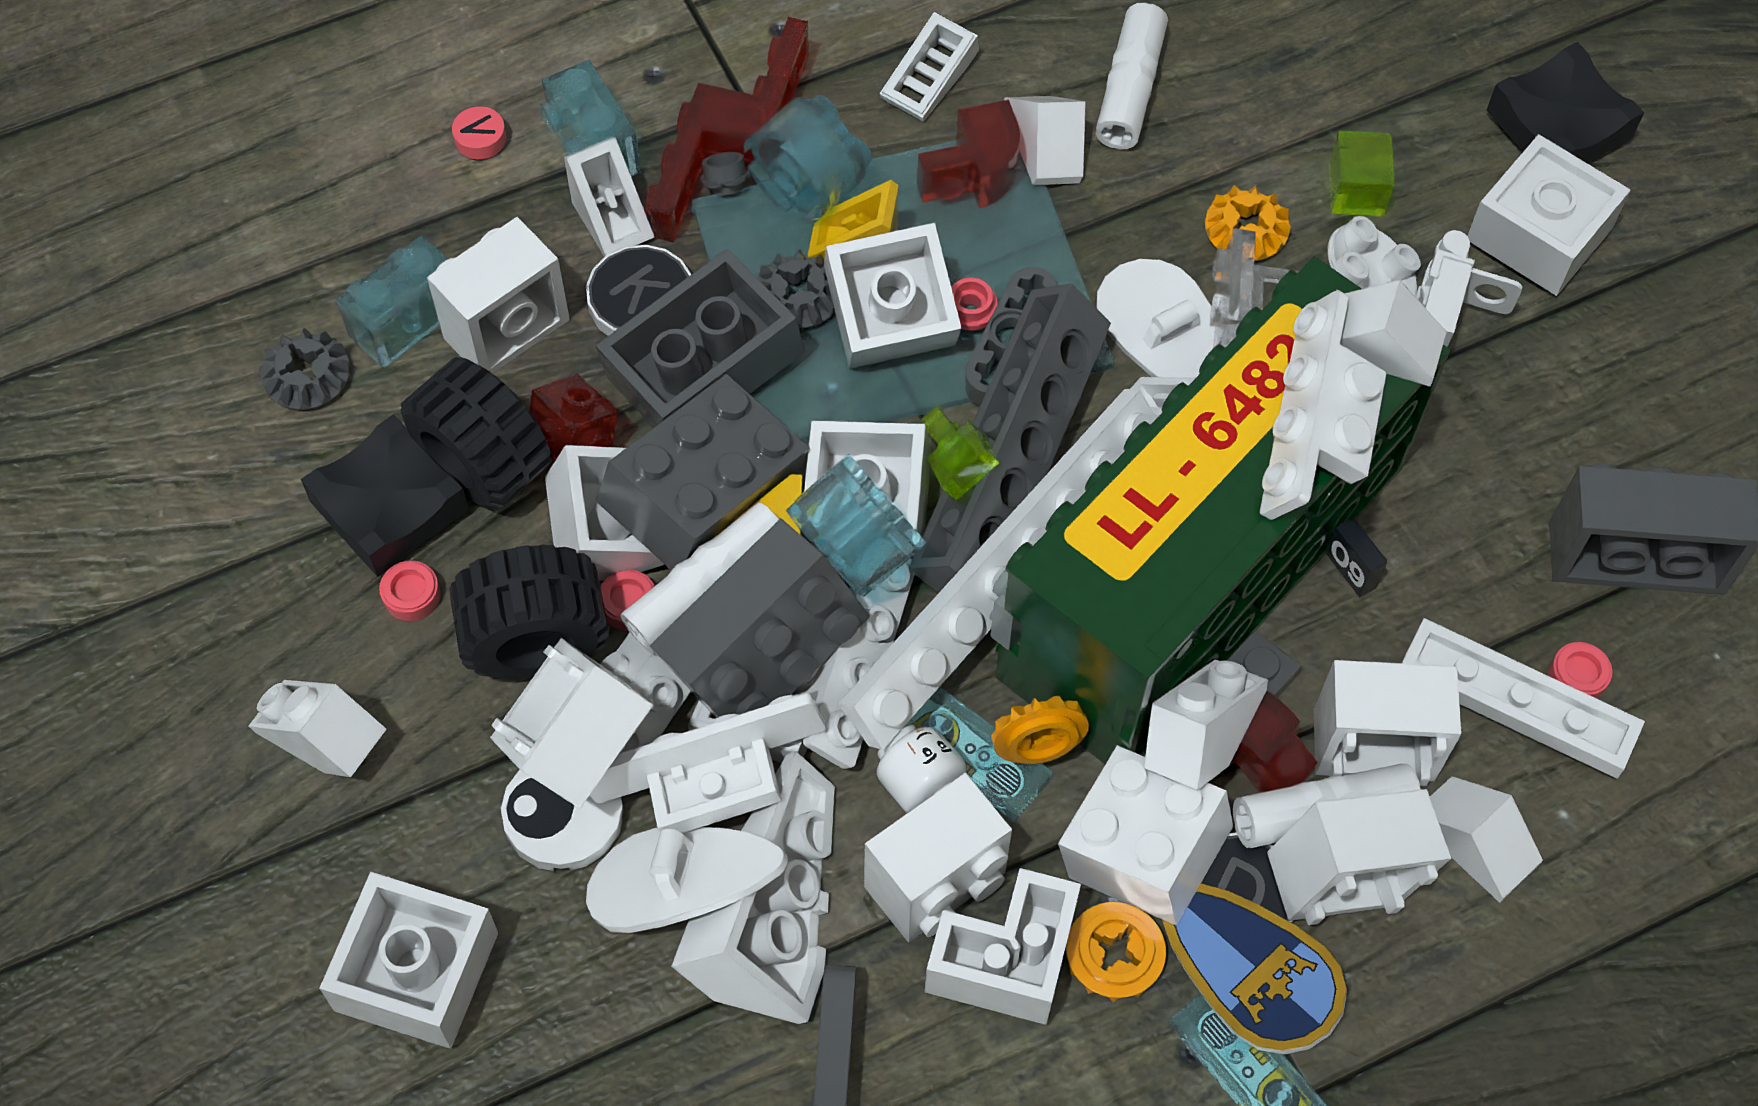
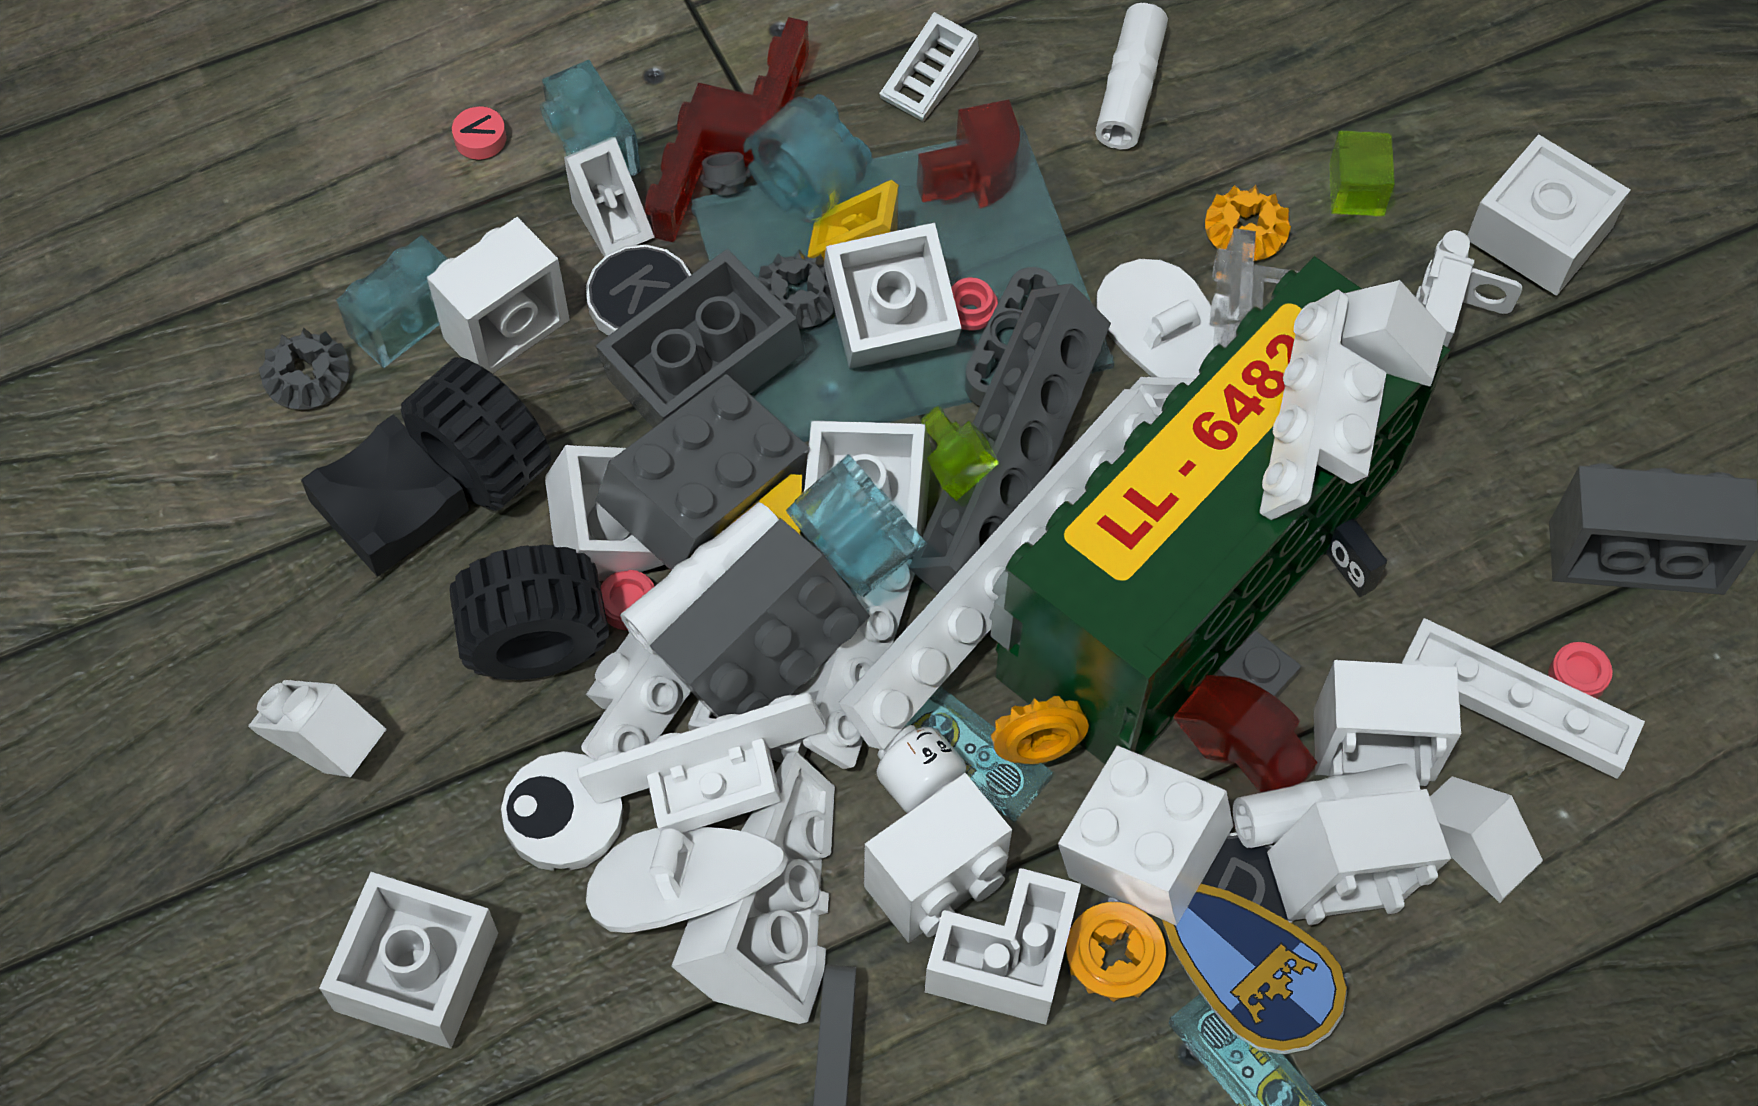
coral tile [380,561,441,621] -> none
white container [490,638,653,808] -> none
clear red brick [529,373,618,461] -> none
white slope [1002,96,1085,185] -> none
white slope [1144,660,1268,790] -> none
white dish [1328,216,1421,297] -> none
black brick [1486,42,1644,163] -> none

